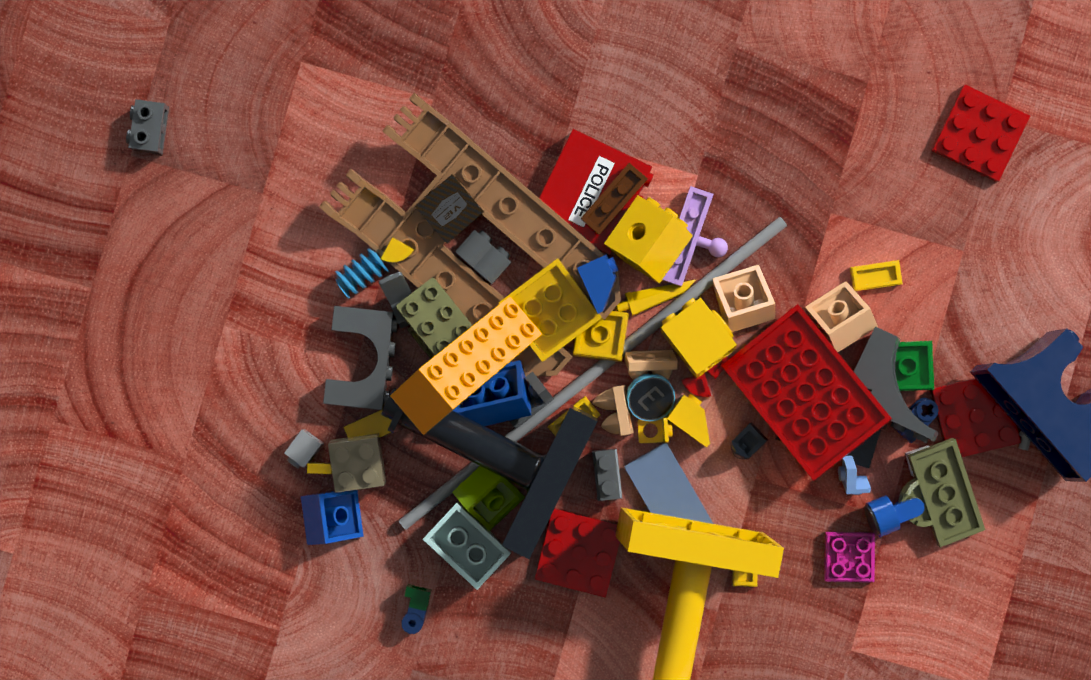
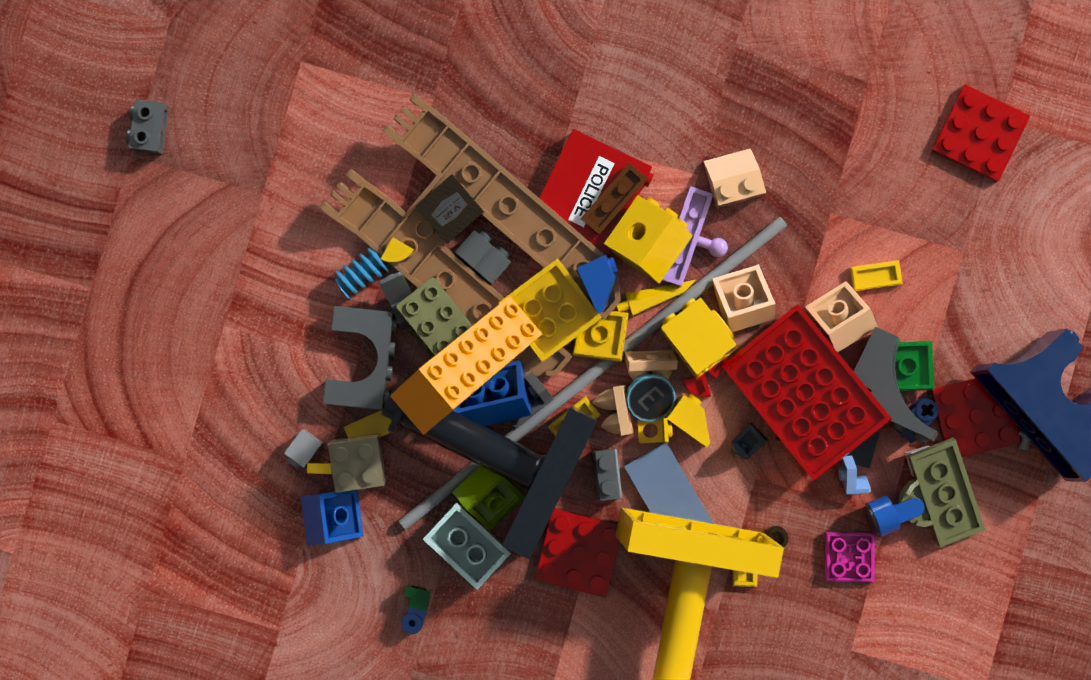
none -> light nougat slope [703,149,766,208]
none -> dark brown plate [765,526,789,547]

